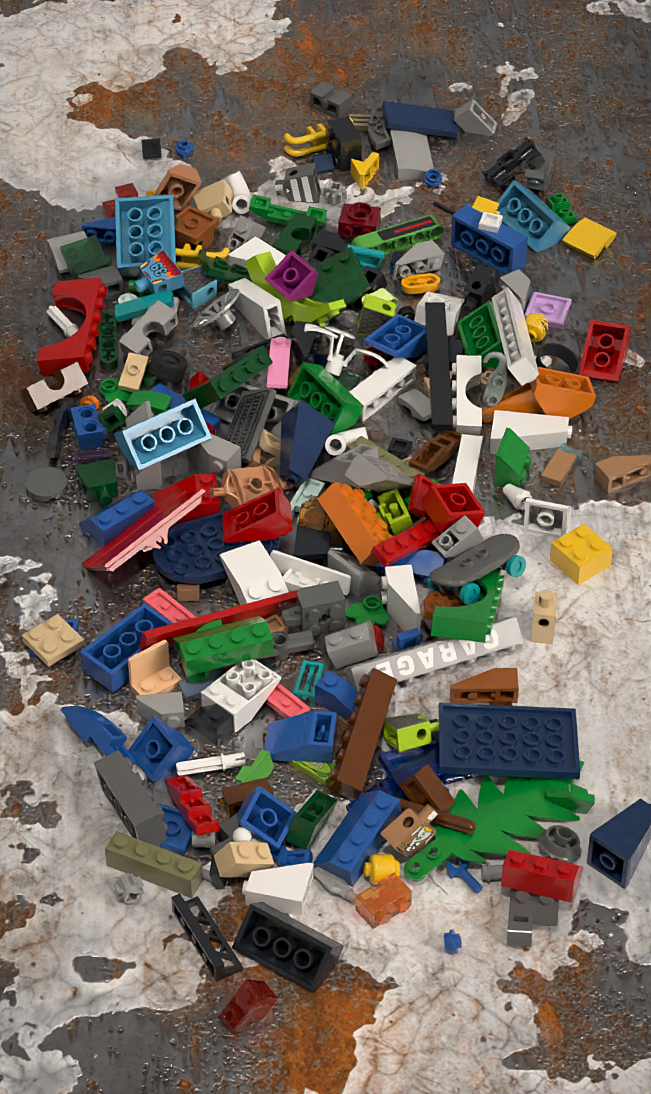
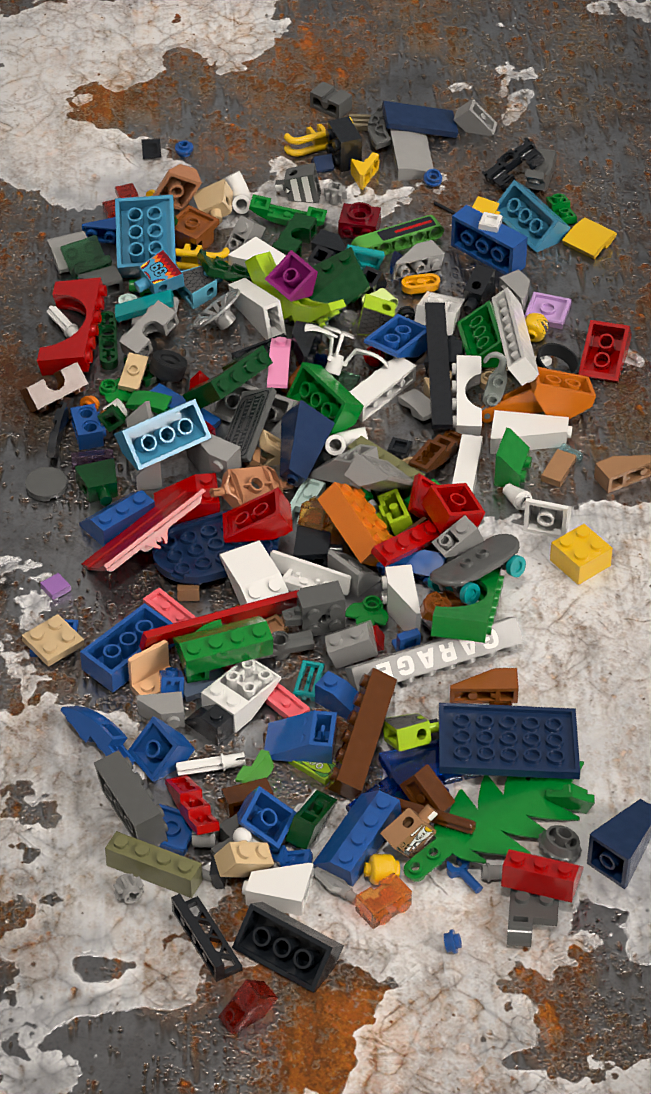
tan torso [531,590,558,644] -> none
none -> medium lavender tile [40,573,71,600]
none -> blue bracket [159,667,184,698]

